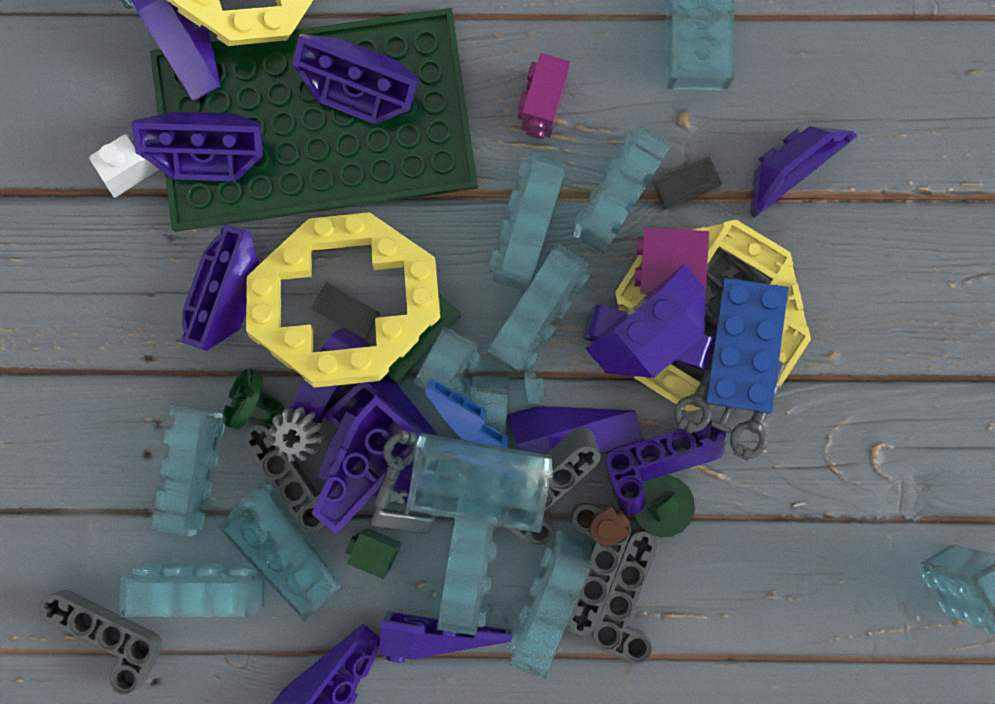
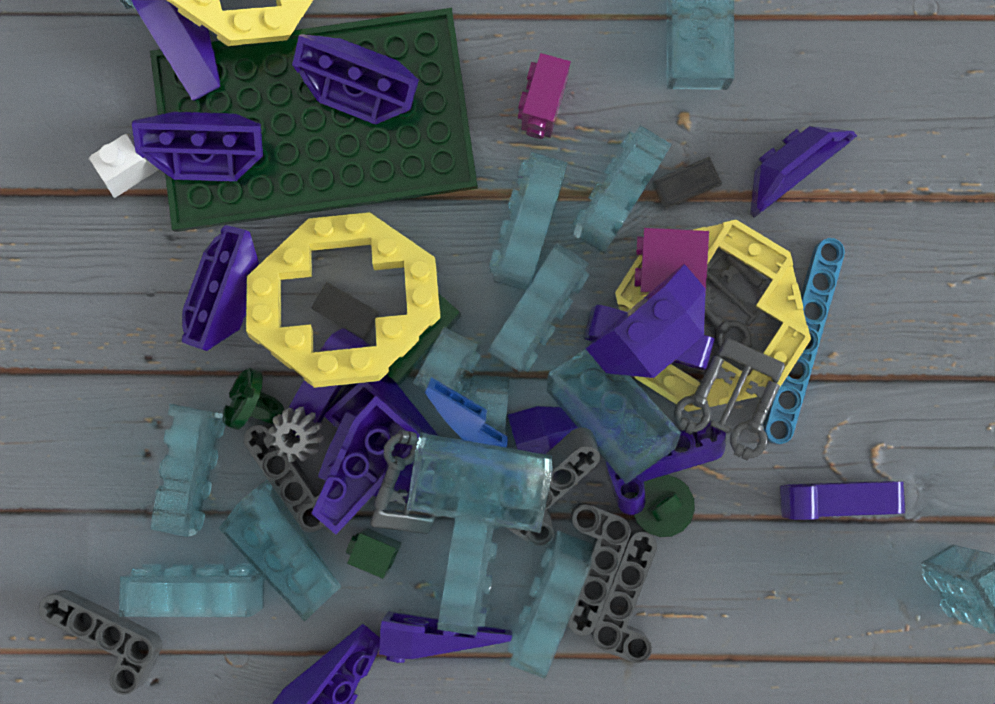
clear light blue plate [523,372,546,406] -> none
reddish brown plate [589,505,631,546] -> none
blue plate [706,278,789,414] -> none
none -> clear light blue brick [546,349,681,484]
none -> dark azure beam [763,238,845,444]
none -> dark purple beam [780,481,905,520]

